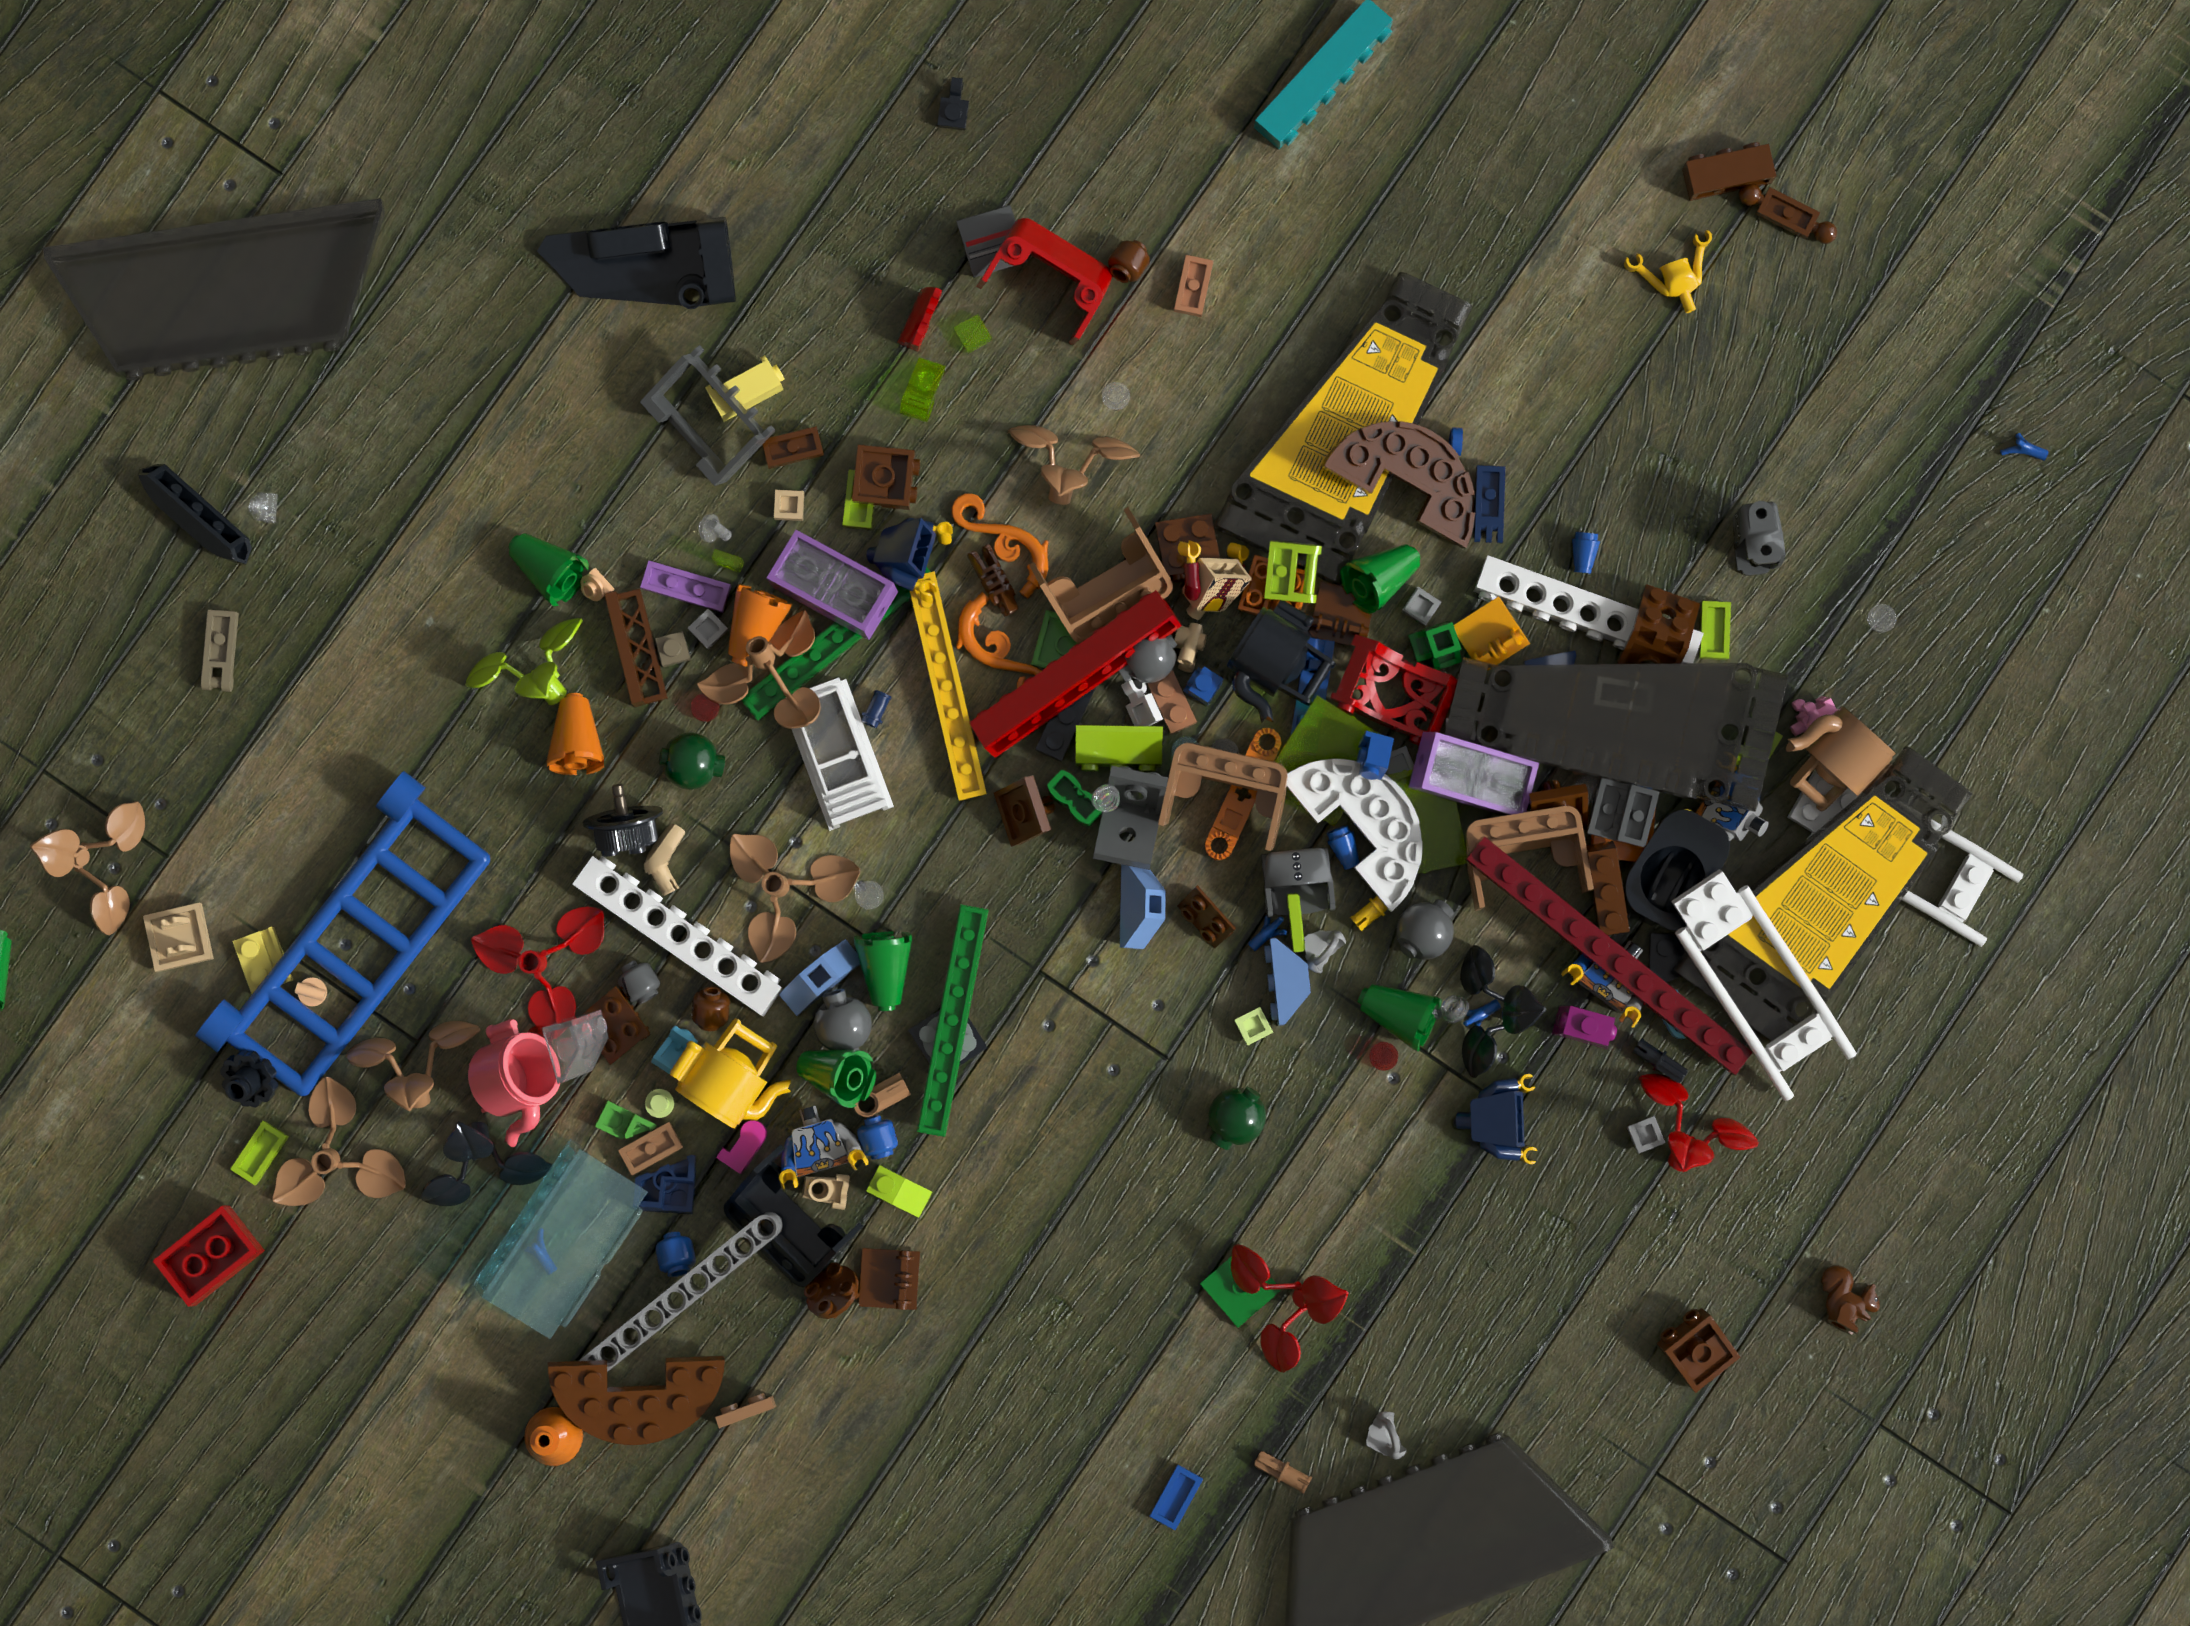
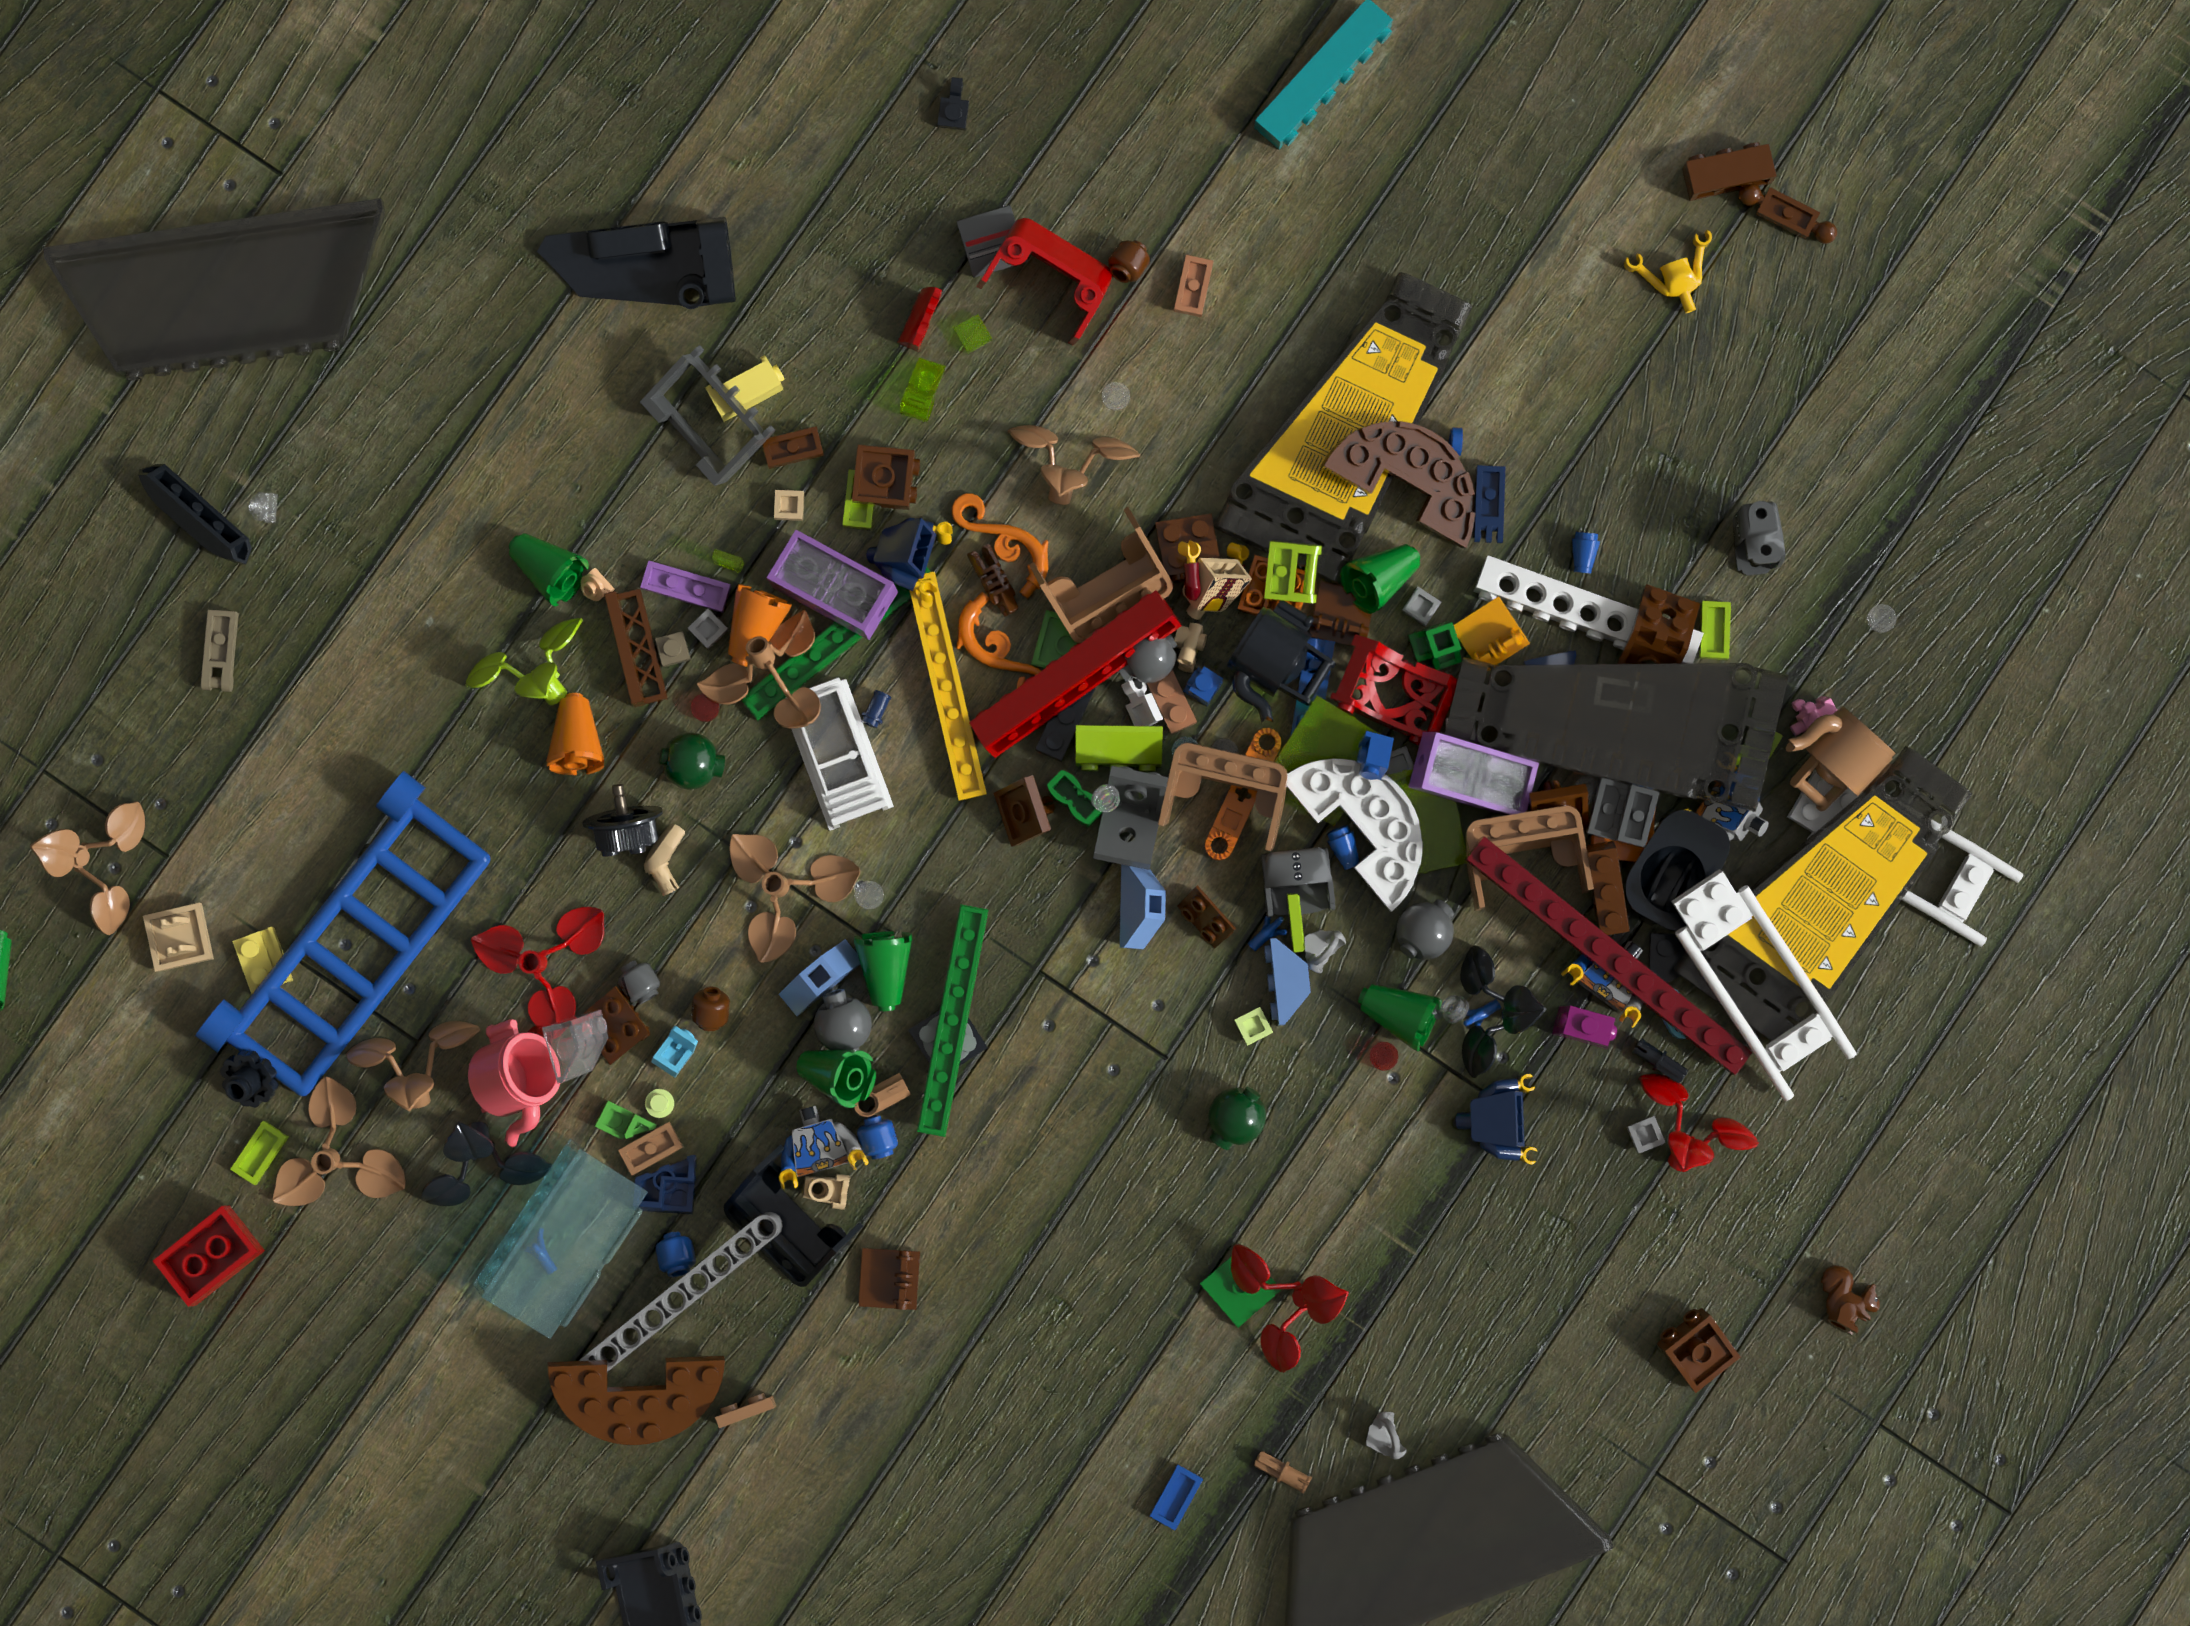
light nougat plate [295,977,327,1006] -> none
orange cone [524,1407,583,1466] -> none
white brick [573,856,783,1017] -> none
yellow piece [670,1018,791,1129] -> none
clear plate [698,514,732,543] -> none
dark pink leg [716,1121,767,1174] -> none
reddish brown plate [804,1262,860,1319] -> none
lime slope [866,1165,932,1217] -> none
yellow pin [1350,896,1388,931] -> none
blue bar [2000,433,2048,461] -> none

